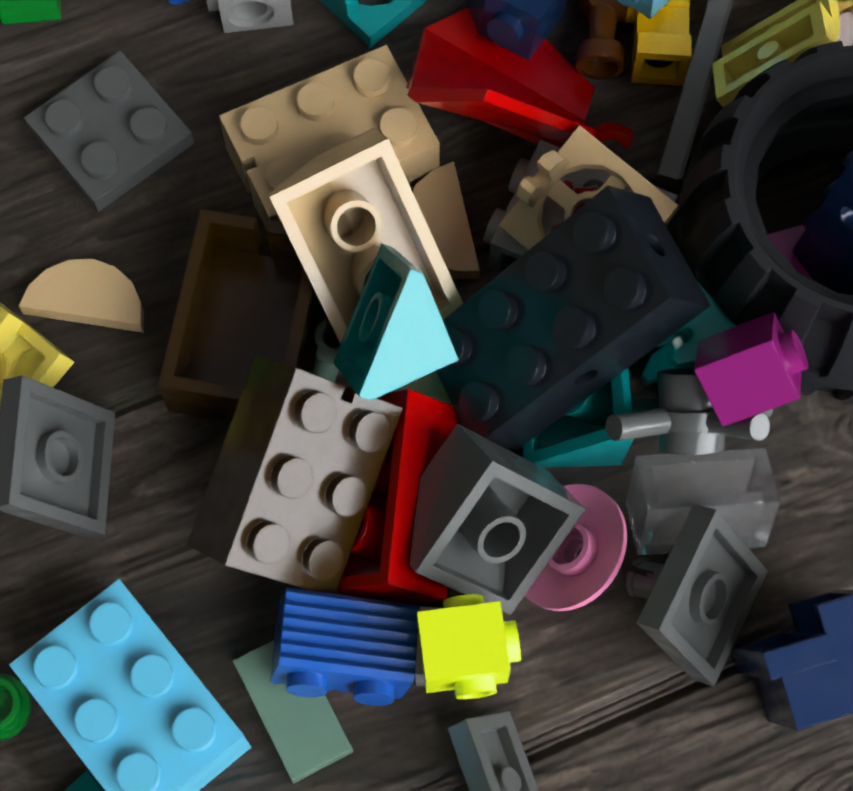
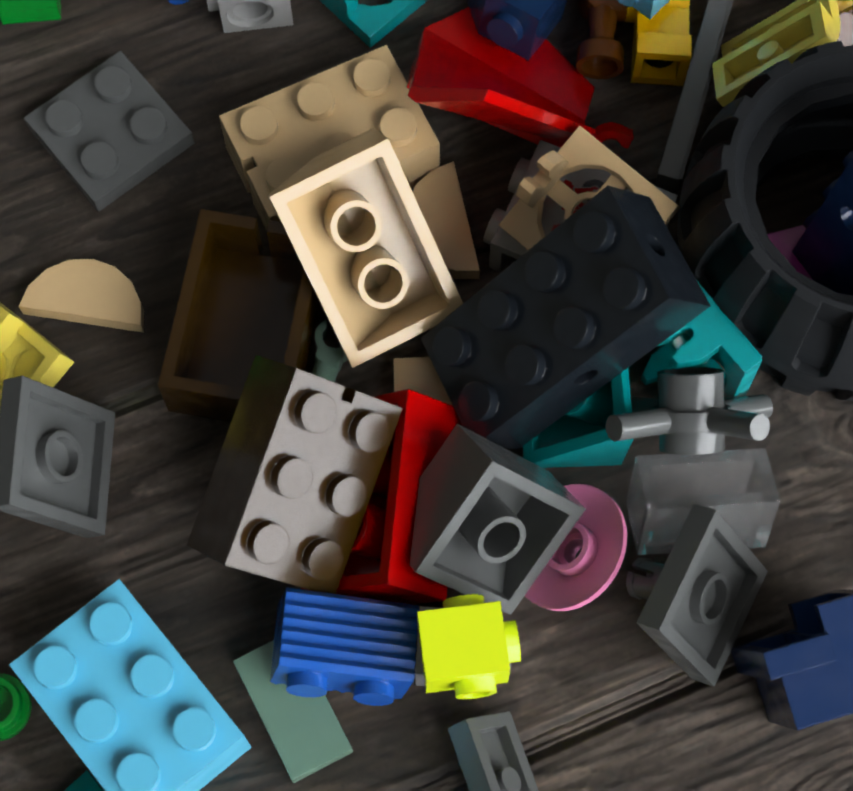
slope [333,243,459,401] -> none
magenta brick [694,312,808,427] -> none

